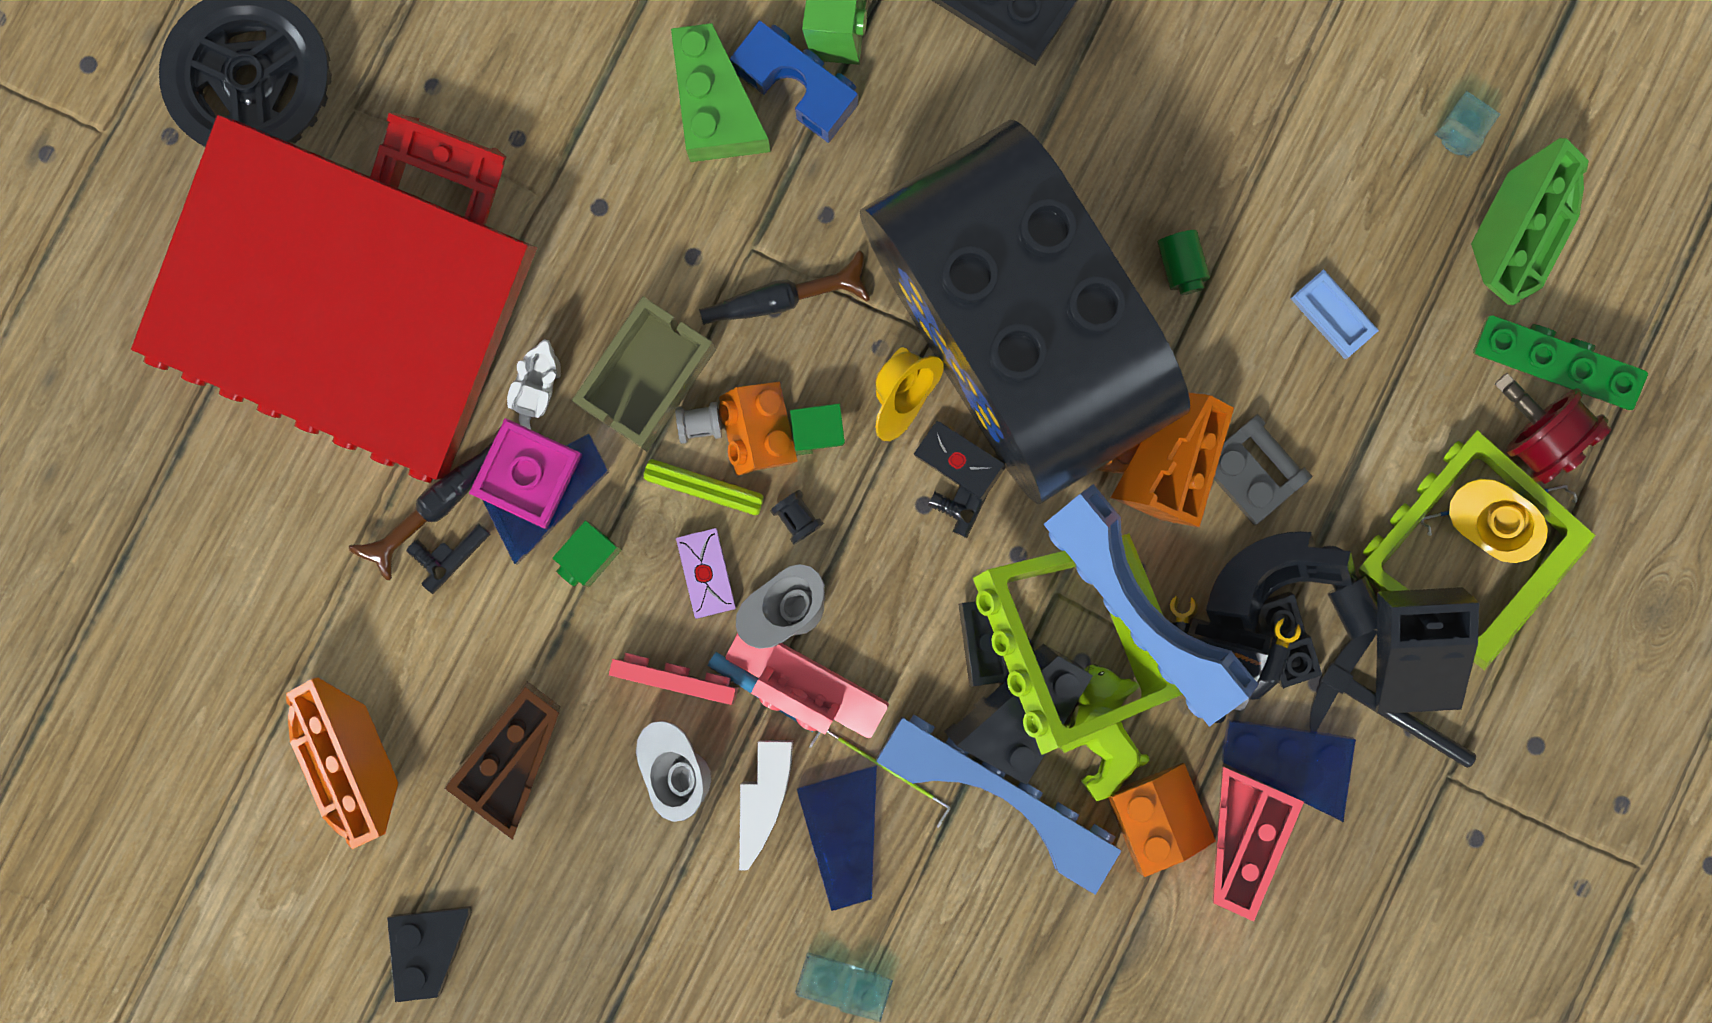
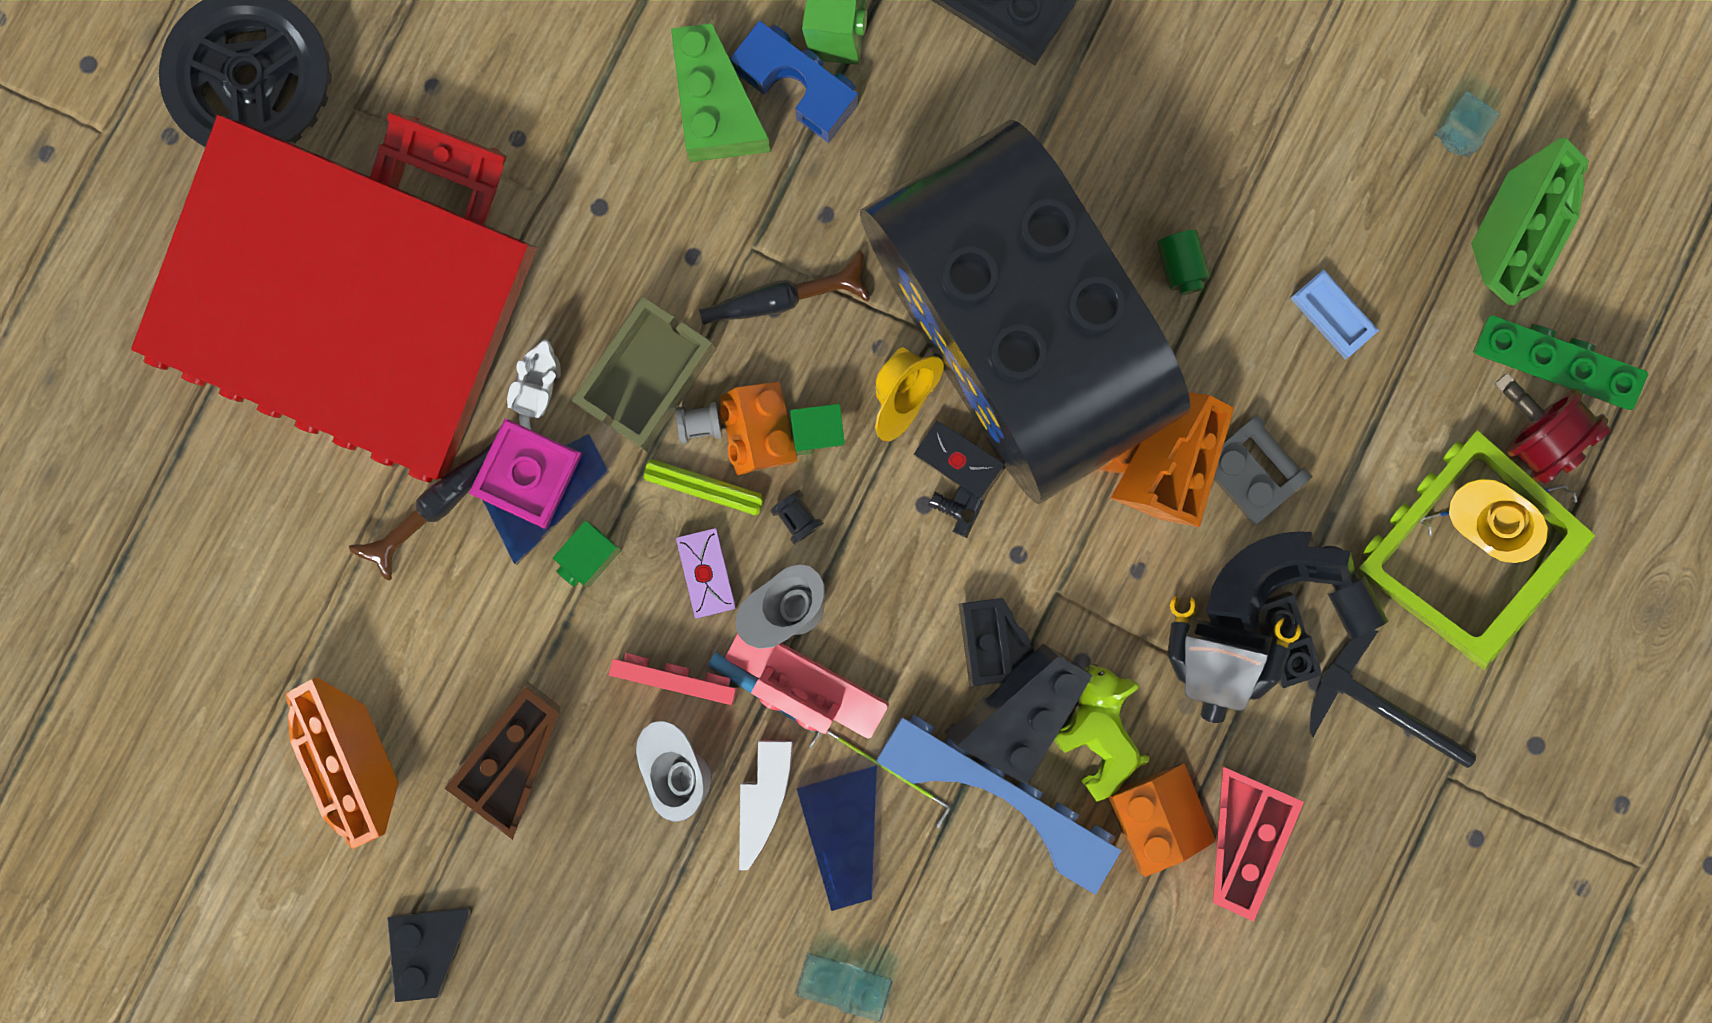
black hose [406,523,491,594] -> none
lime windscreen [973,533,1183,755] -> none
medium blue arch [1043,484,1259,727] -> none
clear blue wing [1221,719,1356,822] -> none
black slope [1376,587,1479,714] -> none

